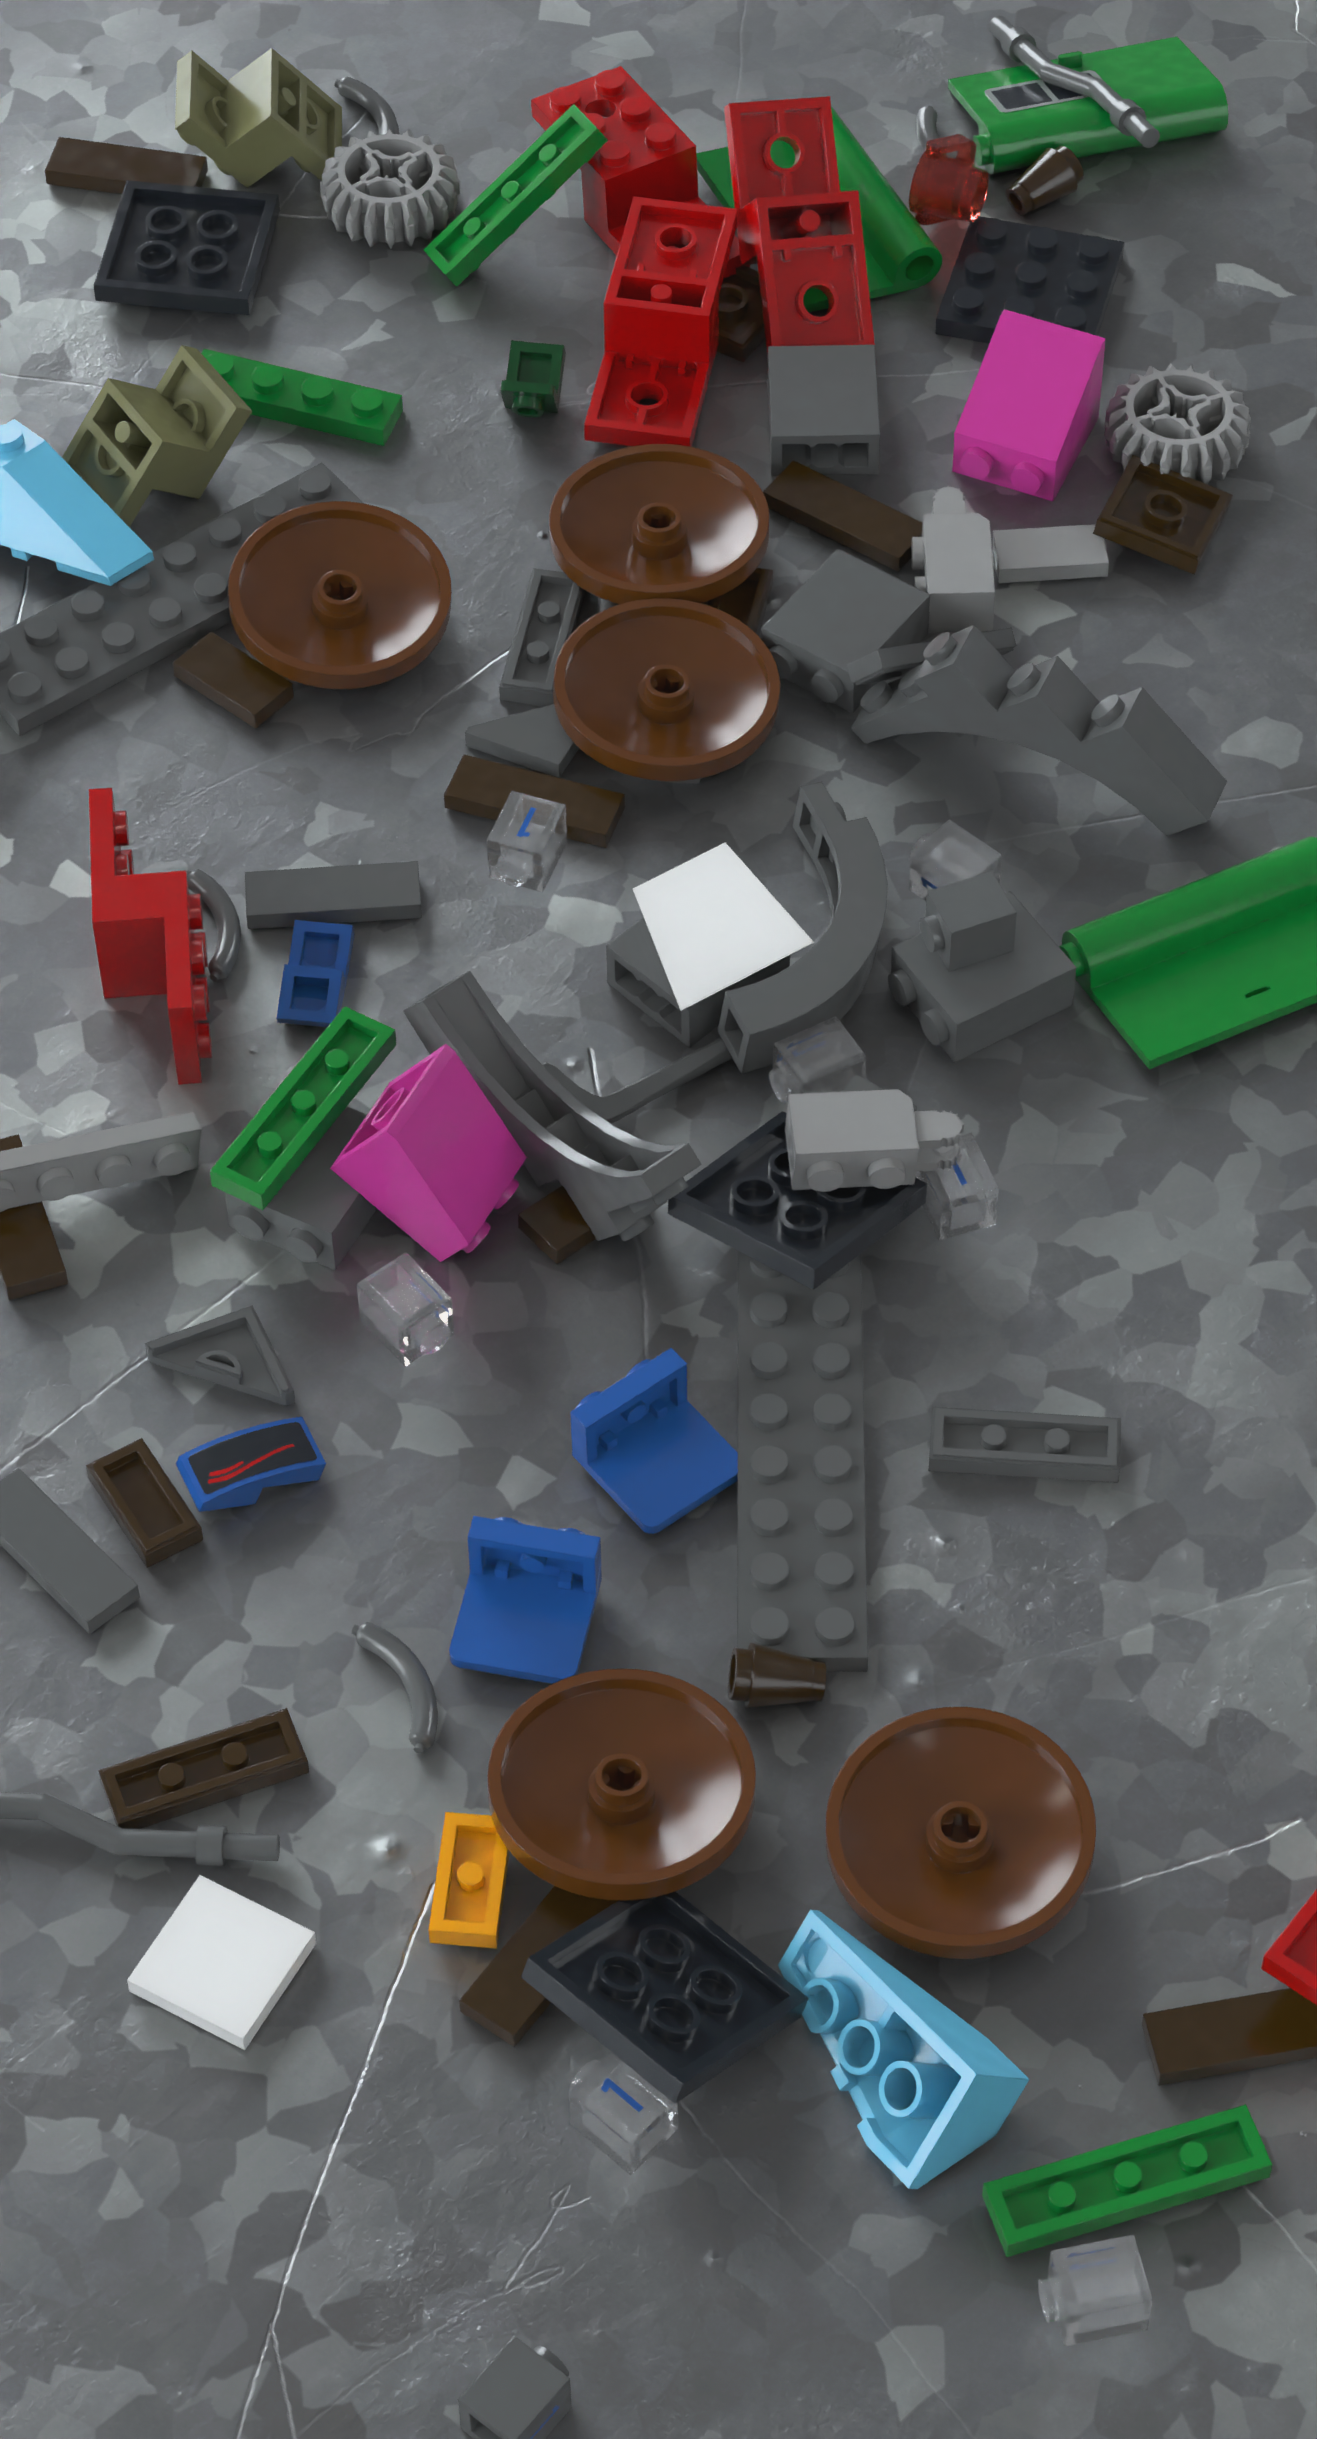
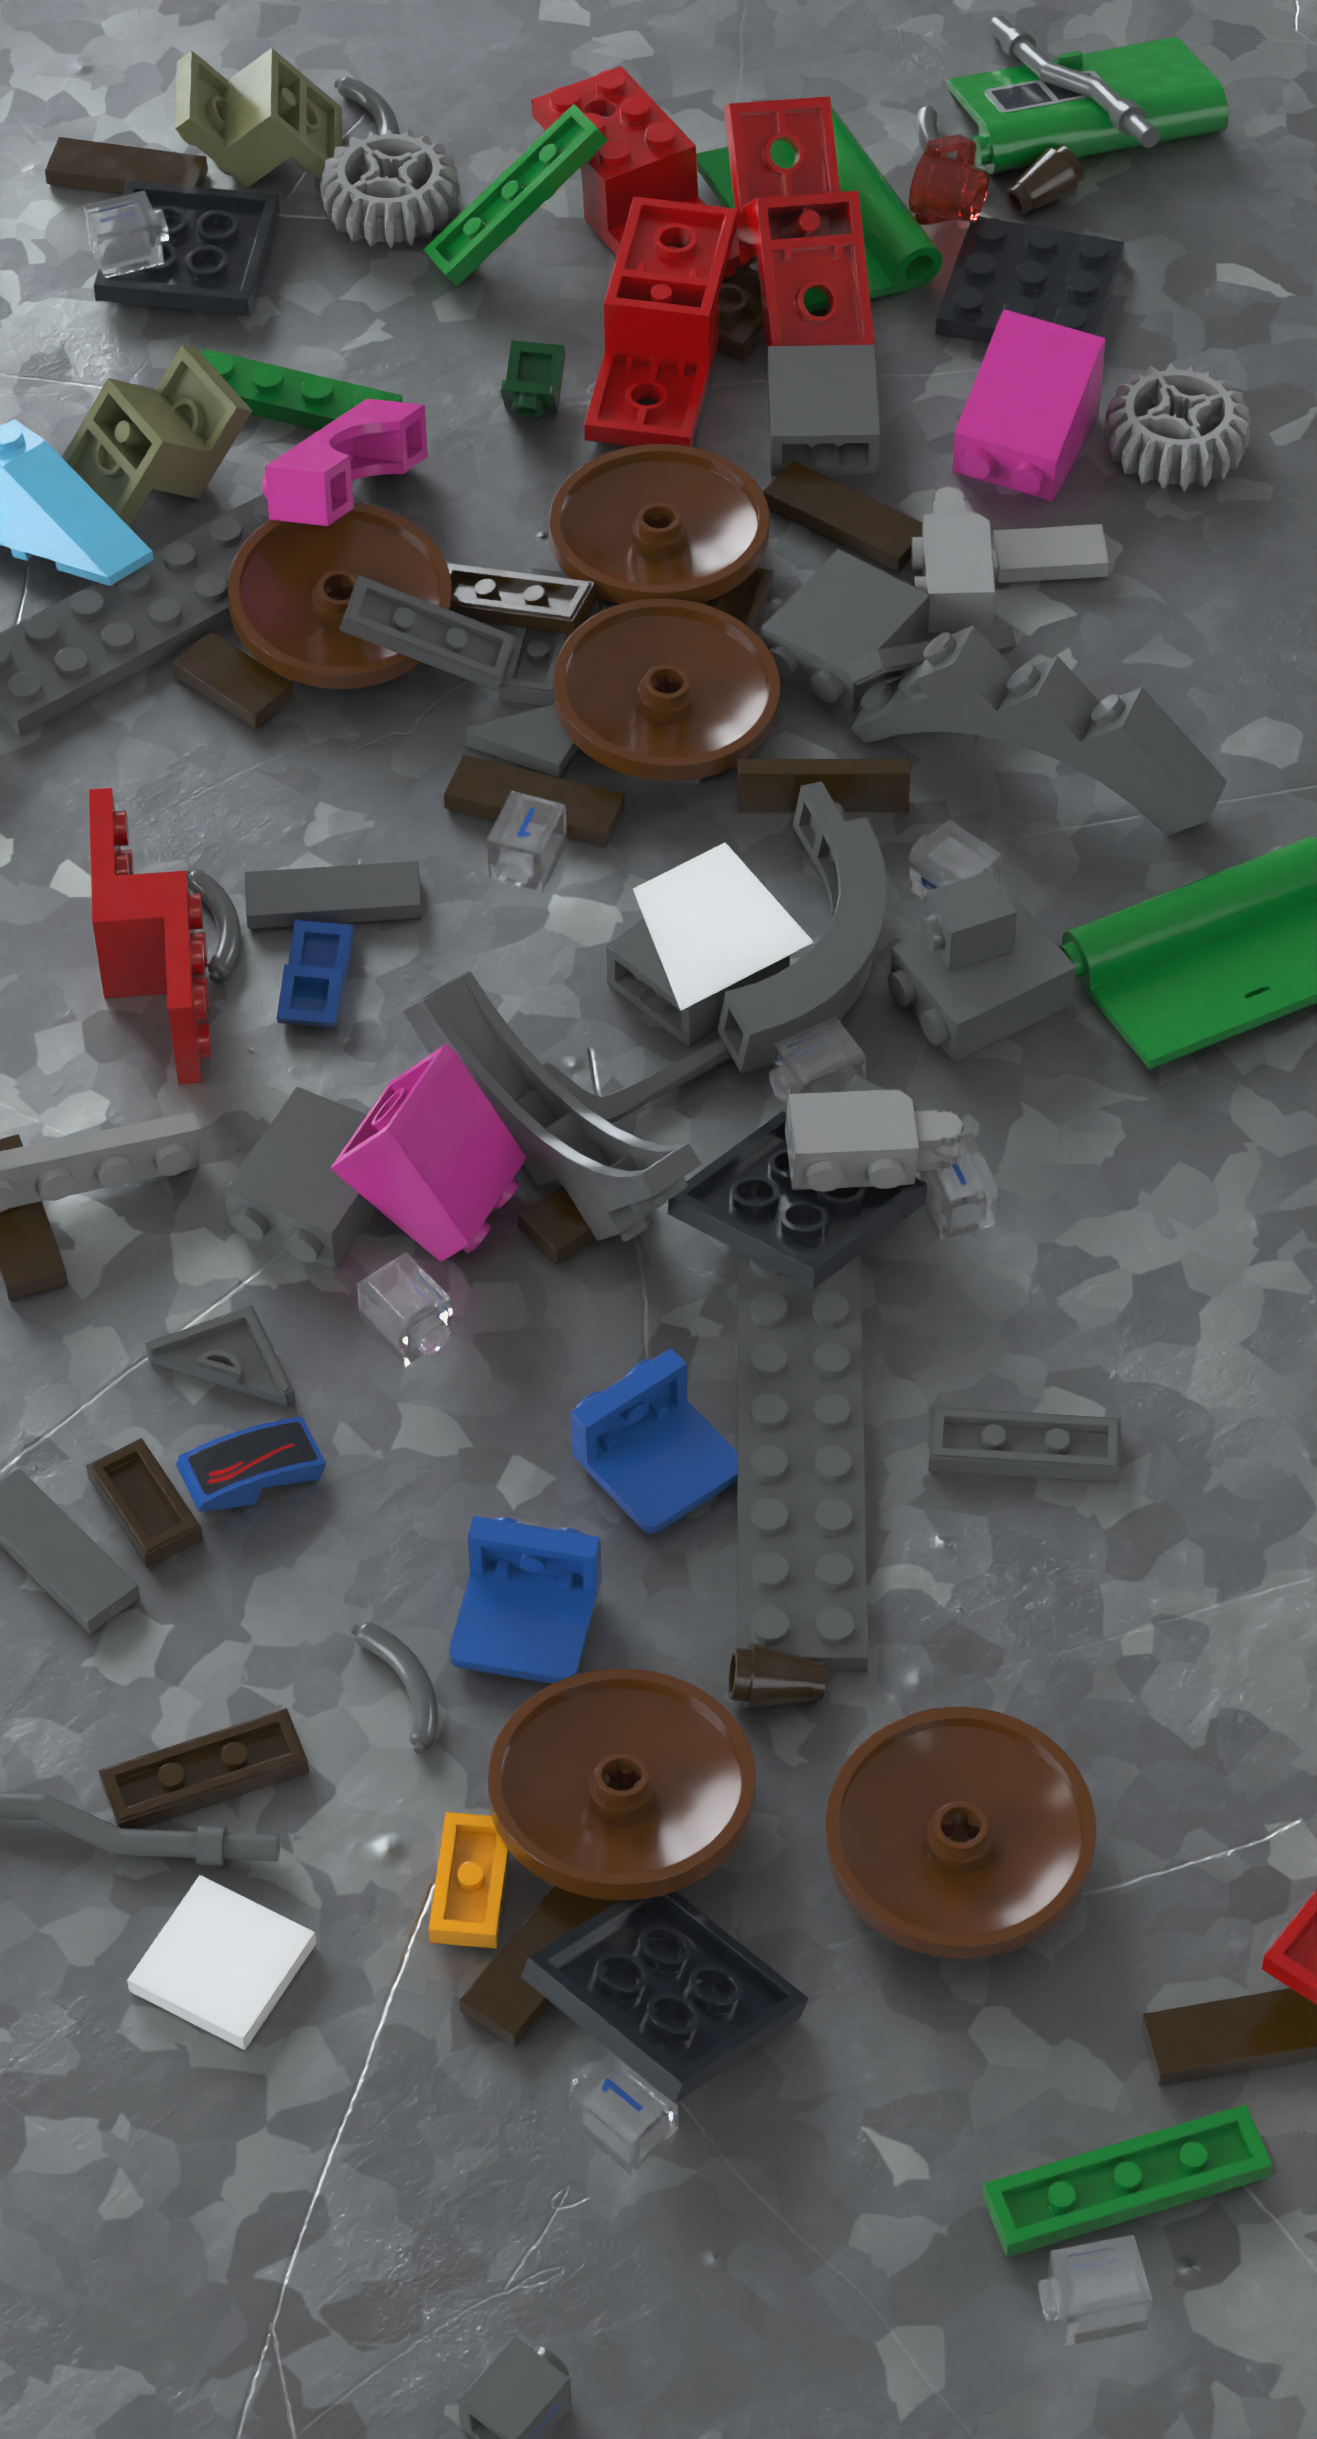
green plate [210,1006,397,1210] -> none
medium azure wedge [778,1910,1030,2189] -> none
dark brown tile [1093,455,1233,575] -> none
none -> clear brick [84,190,169,278]
none -> dark pink arch [262,399,428,526]
none -> dark grey tile [339,575,516,691]
none -> dark brown tile [447,563,599,634]
none -> dark brown tile [737,759,910,812]

